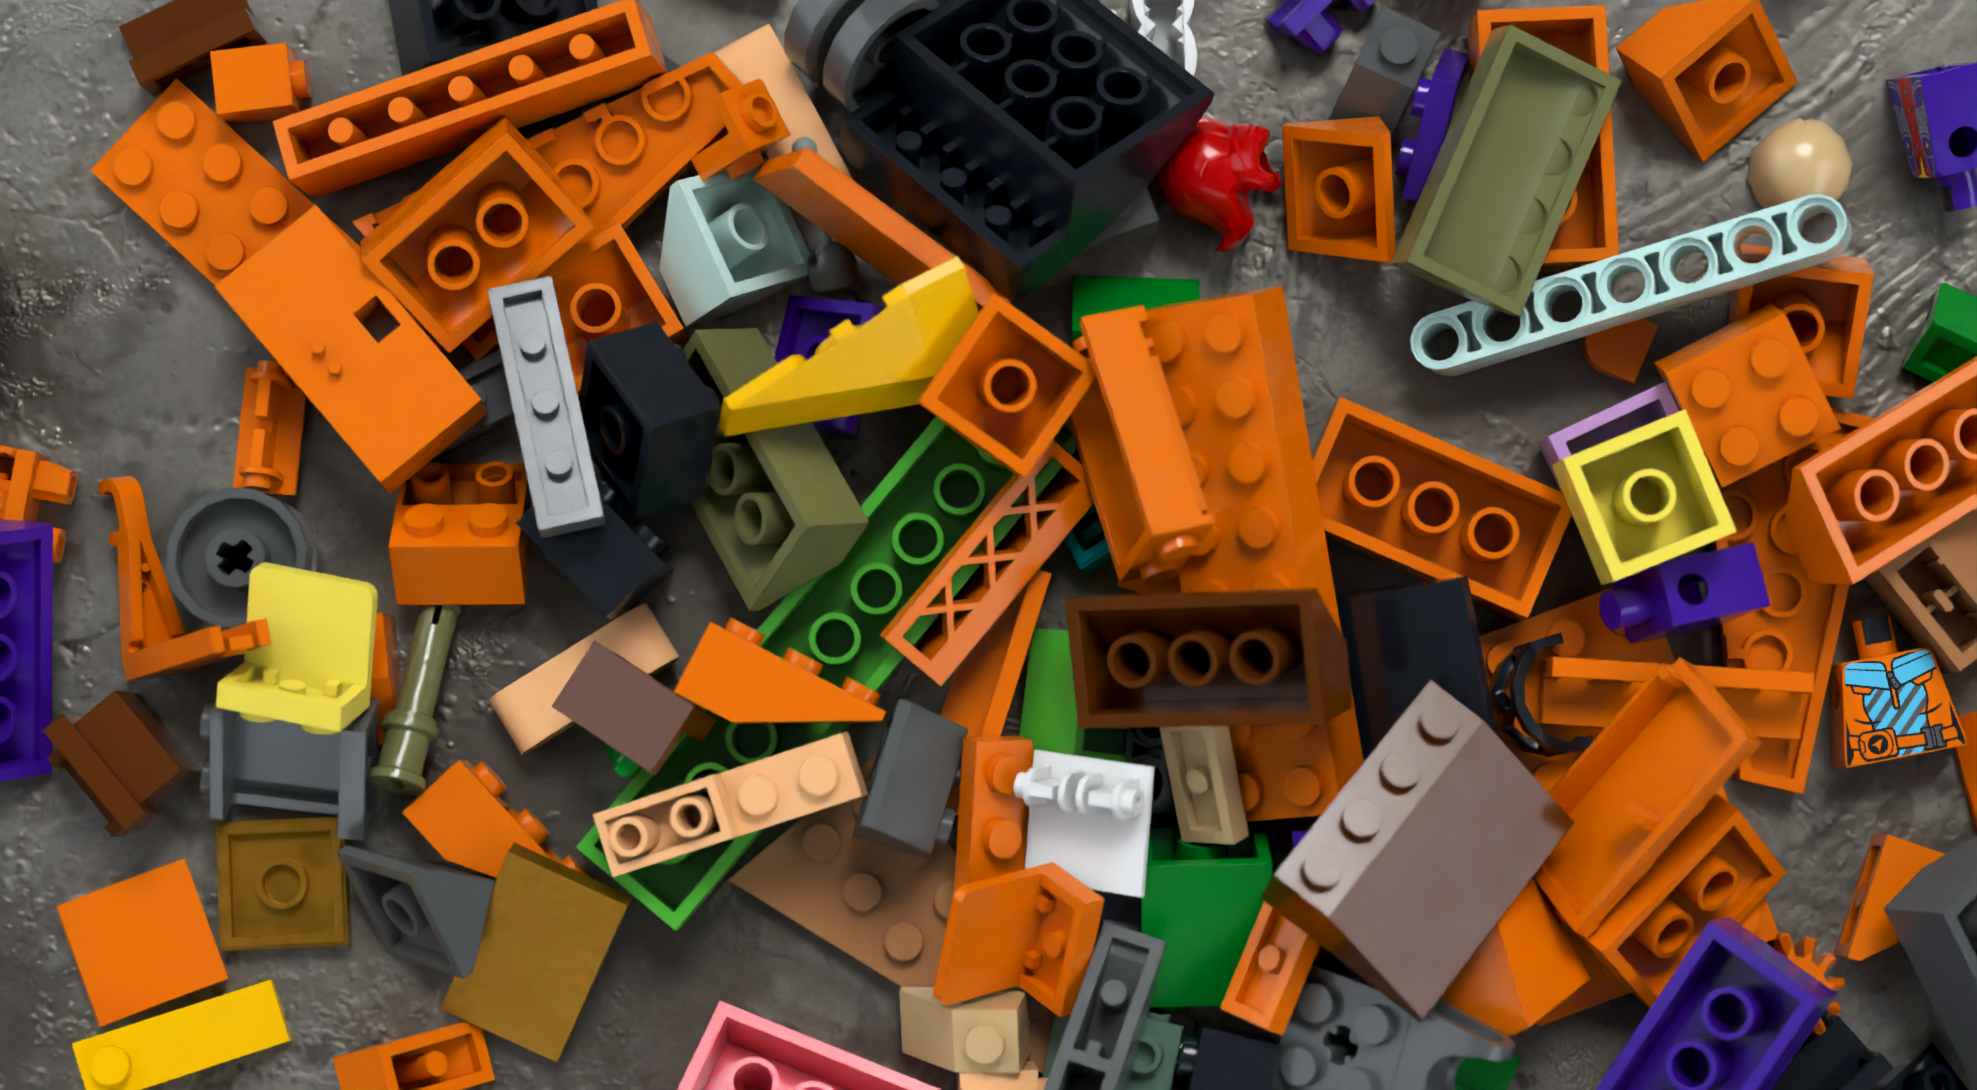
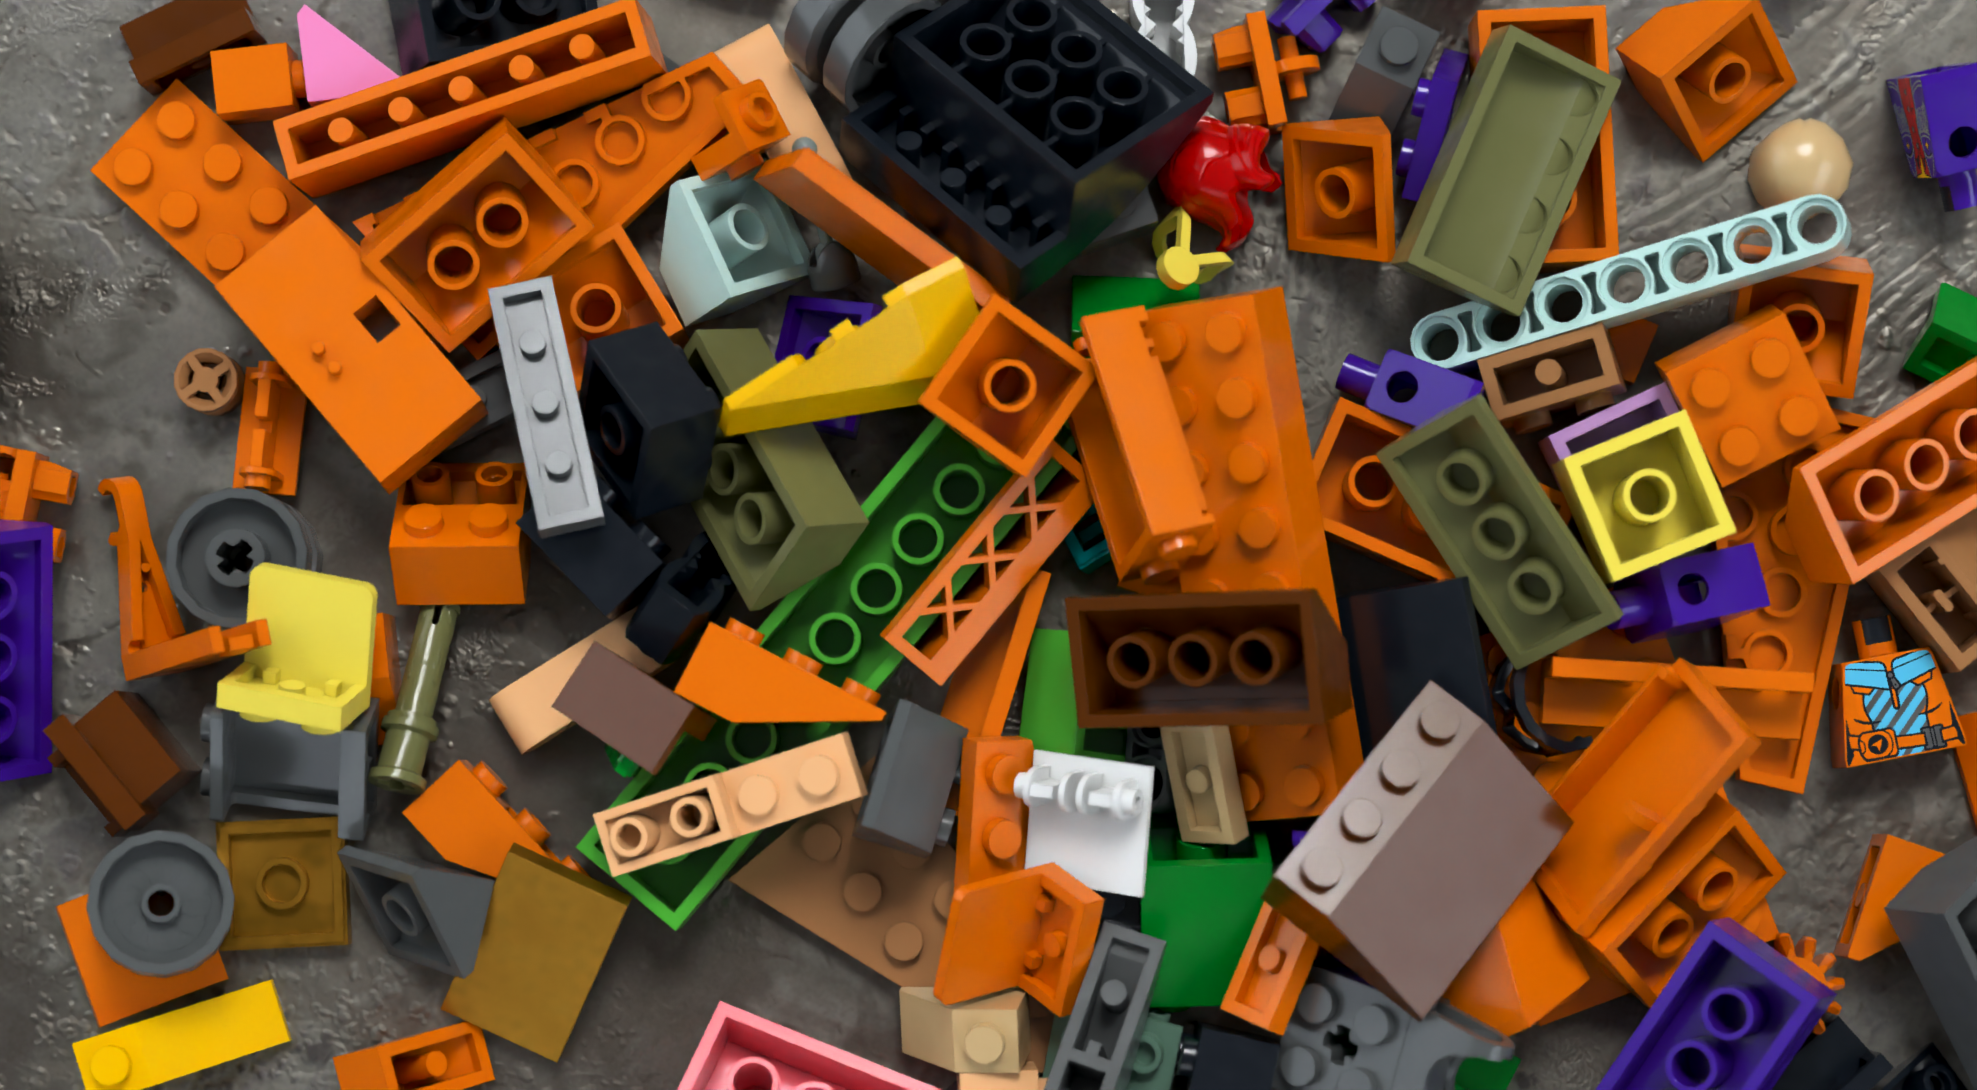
none -> dark grey wheel [86,830,235,978]
none -> medium nougat wheel [174,348,245,416]
none -> bright pink slope [297,4,400,107]
none -> black brick [625,531,737,665]
none -> light yellow piece [1152,206,1234,290]
none -> orange hips [1211,10,1321,135]
none -> dark purple torso [1335,349,1487,428]
none -> olive slope [1376,393,1624,671]
none -> medium nougat brick [1477,322,1627,435]

